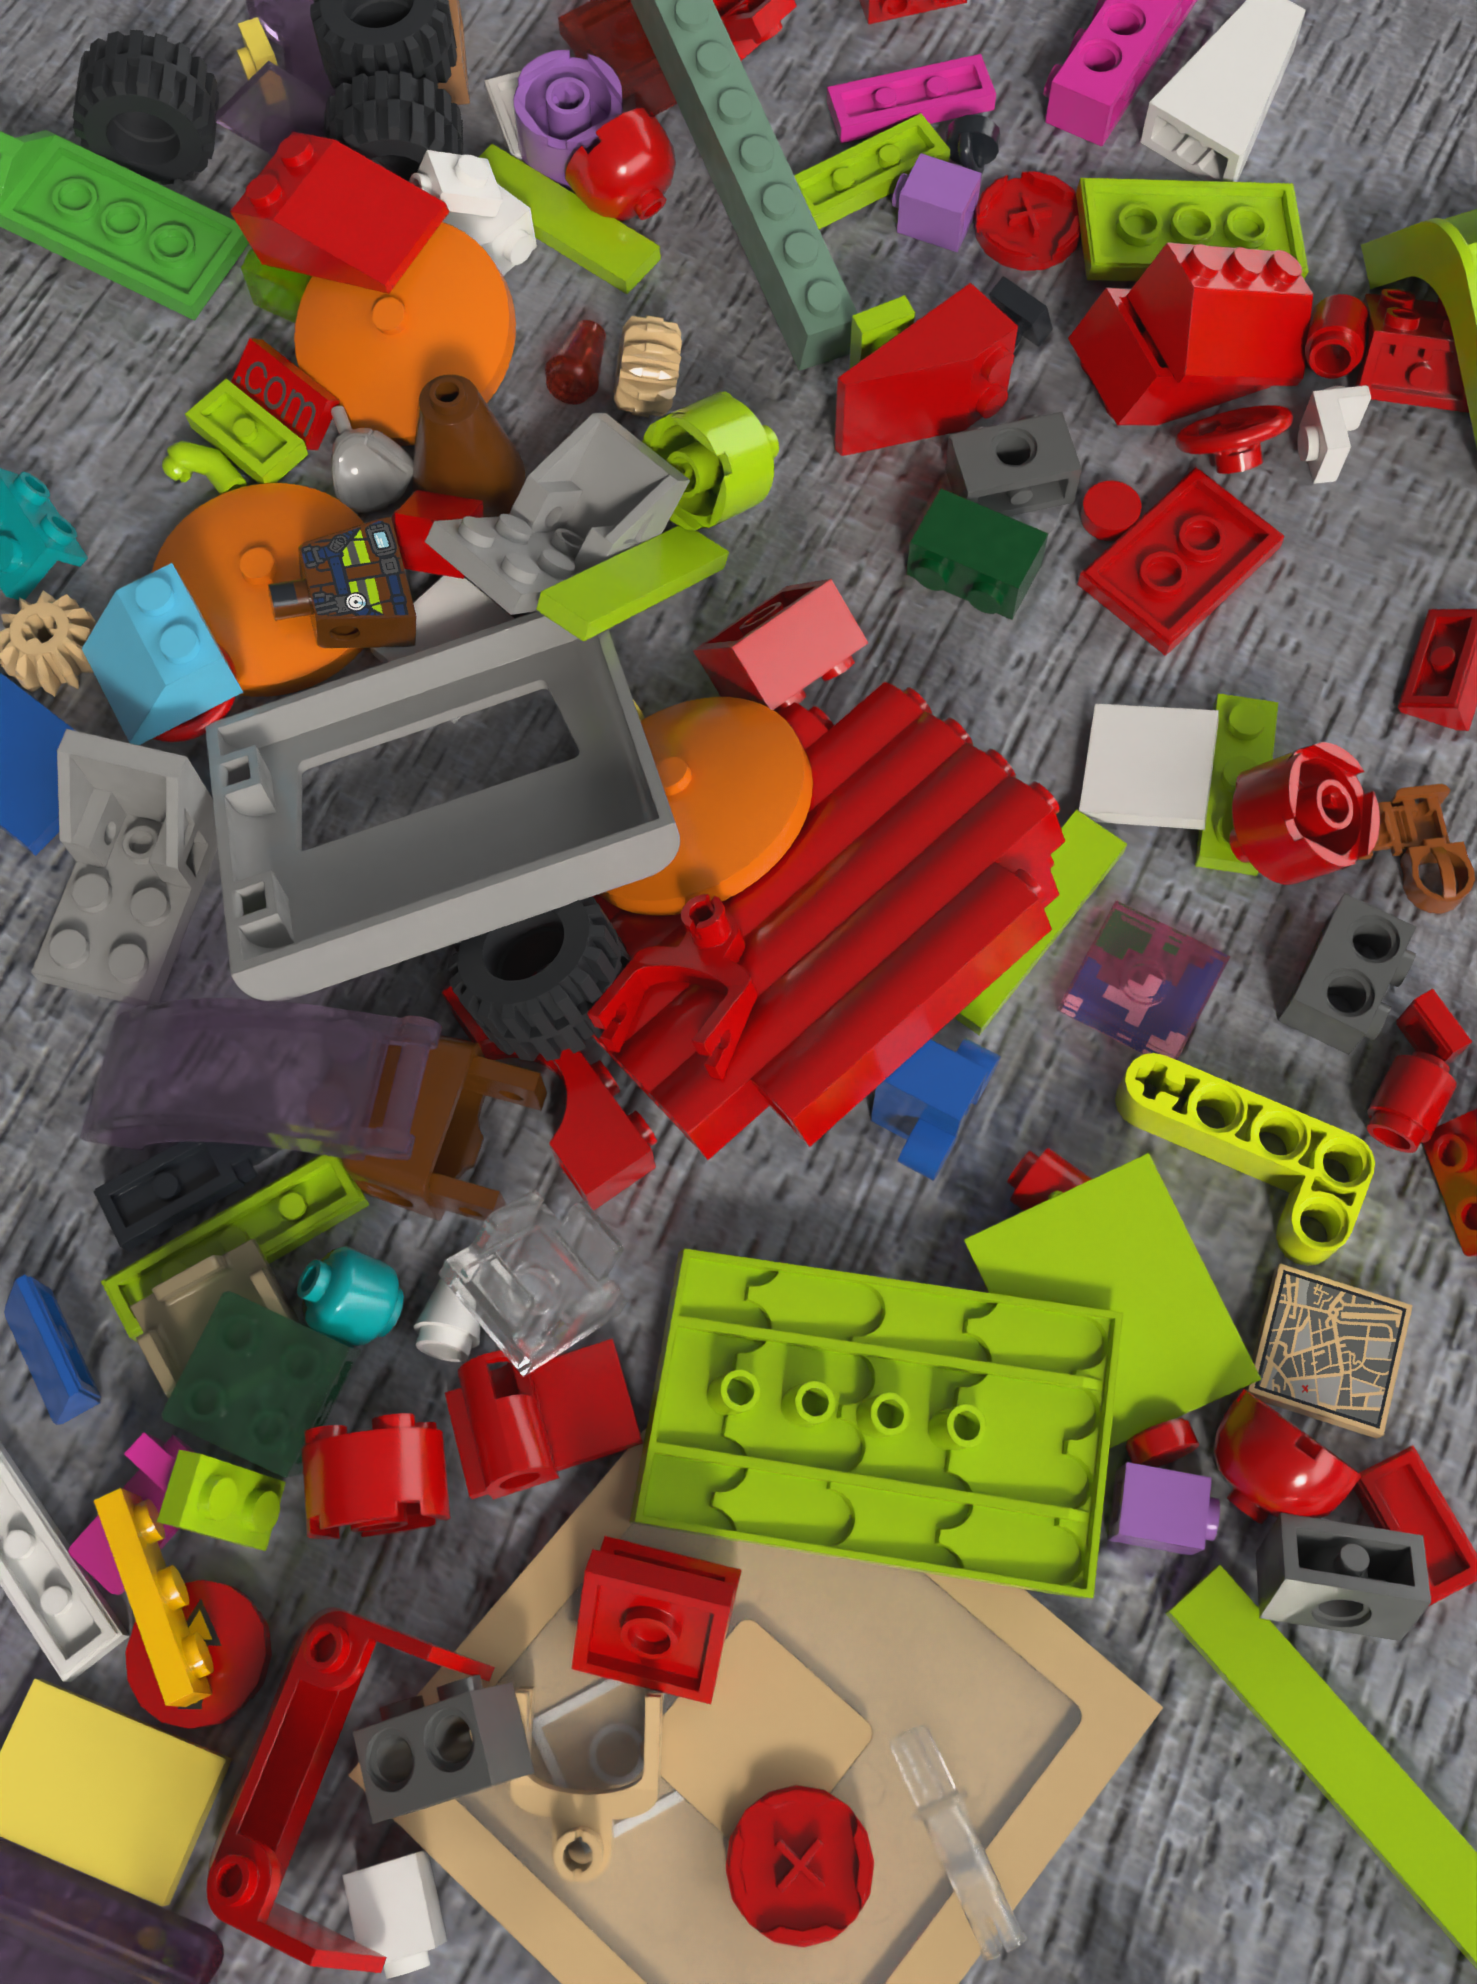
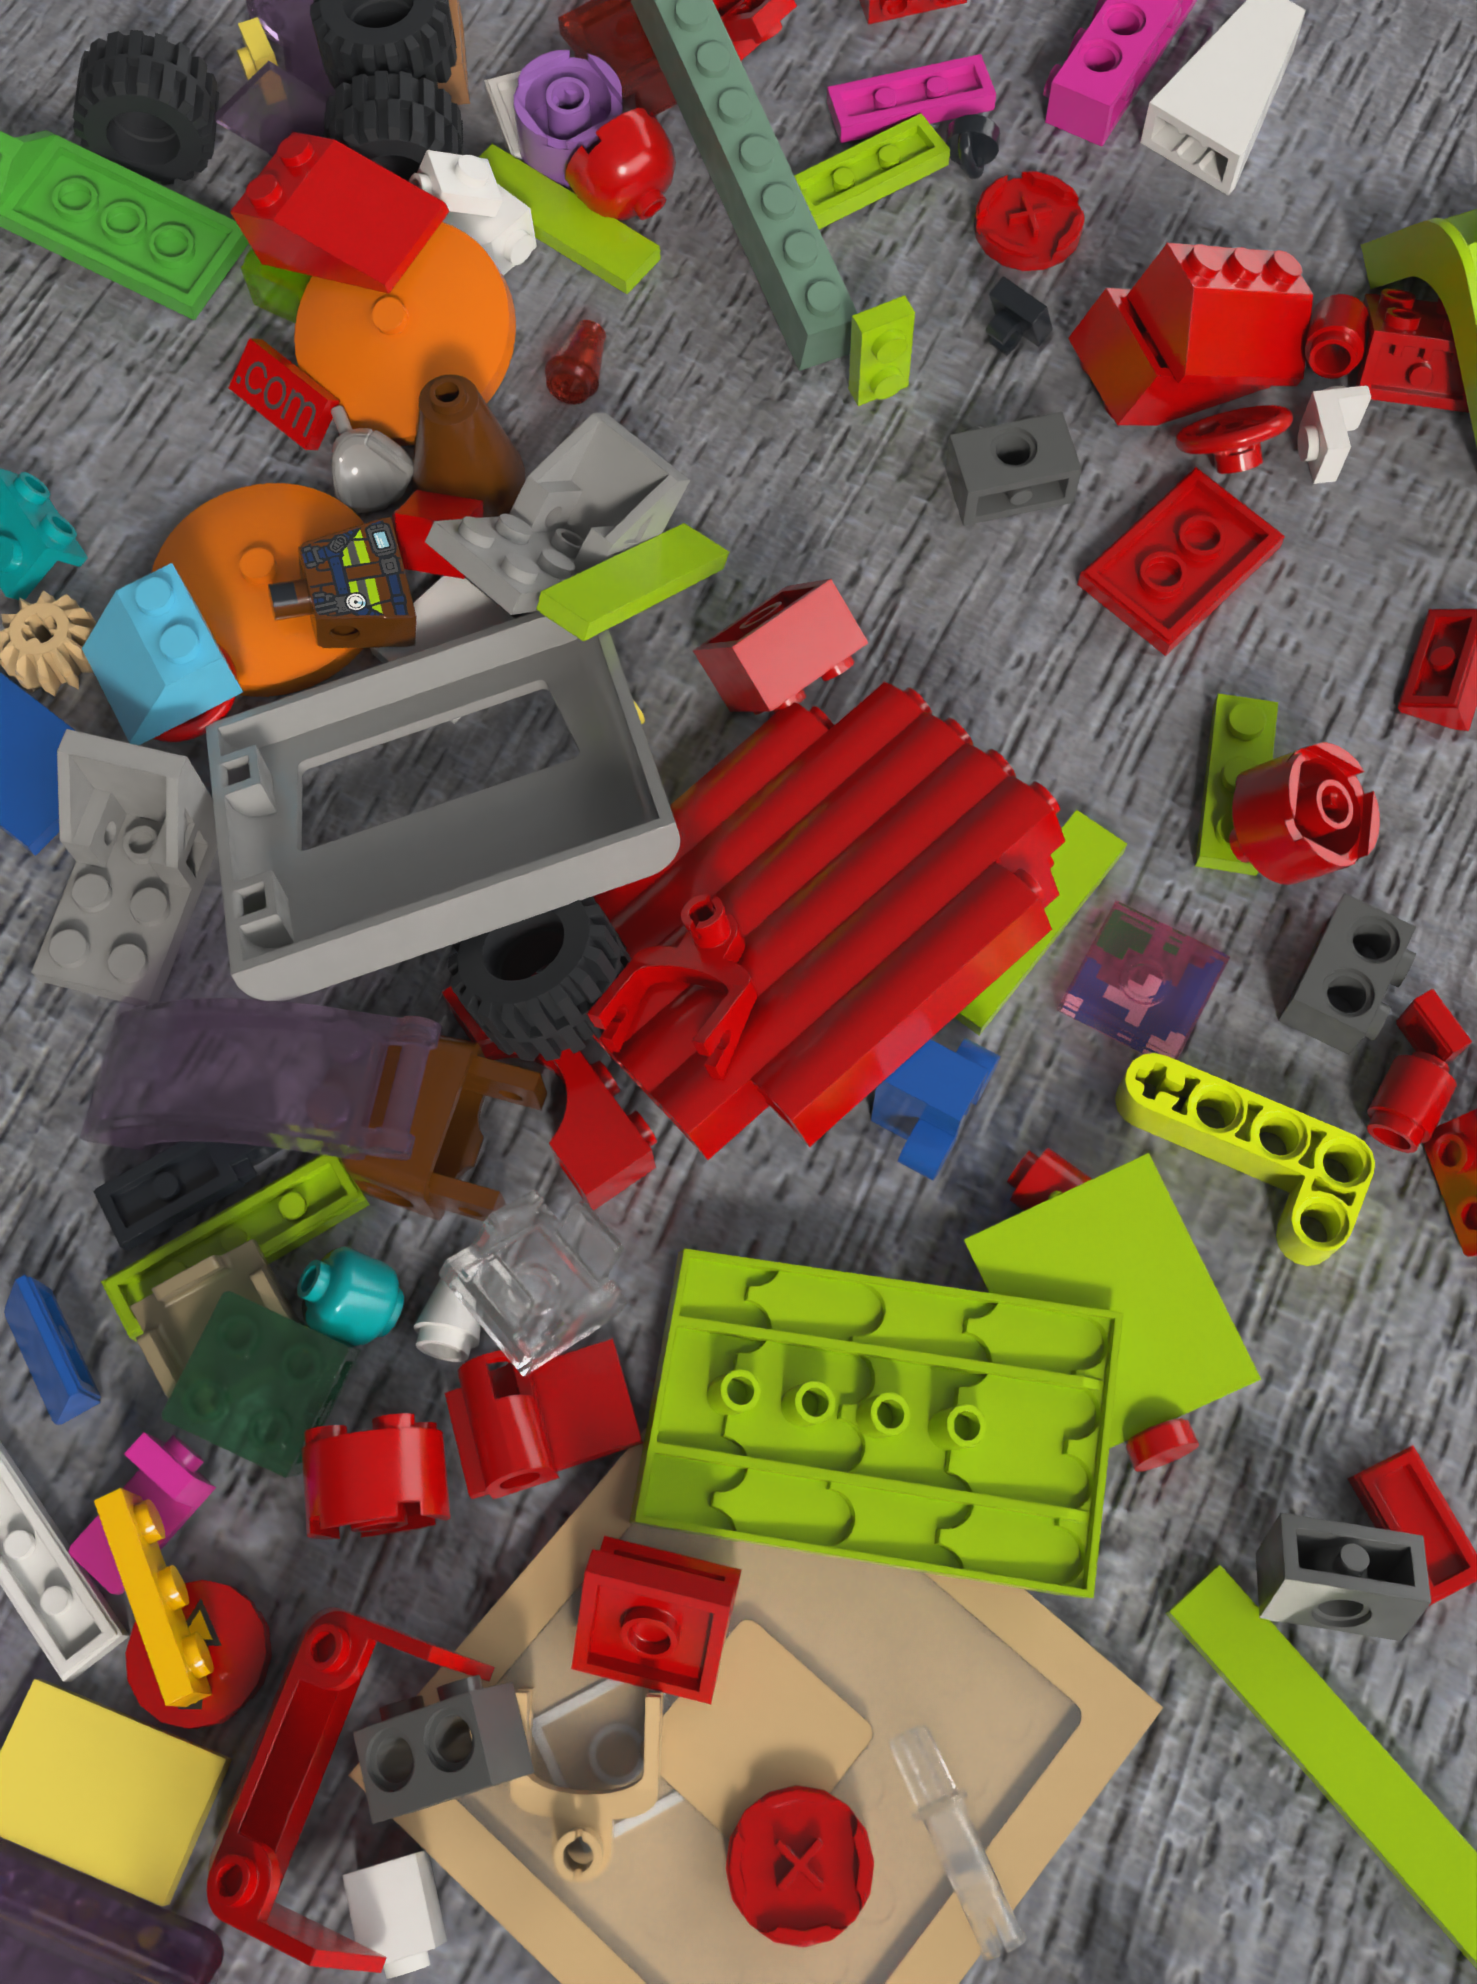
lime plate [157,1450,286,1551] -> none
lime arm [162,440,247,495] -> none
lime plate [185,379,309,484] -> none
orange dish [598,697,813,916] -> none
tan gear [613,315,682,417] -> none
lime brick [642,391,779,531] -> none
red slope [835,283,1018,456] -> none
medium lavender brick [892,153,982,252] -> none
dark green brick [906,488,1048,620] -> none
lime tile [1076,178,1309,281] -> none
white tile [1079,704,1219,830] -> none
red tile [1080,480,1142,541] -> none
medium lavender brick [1108,1462,1220,1556] -> none
red cylinder [1214,1389,1362,1525] -> none
tile [1245,1264,1413,1439] -> none
dark orange piece [1358,784,1475,914] -> none

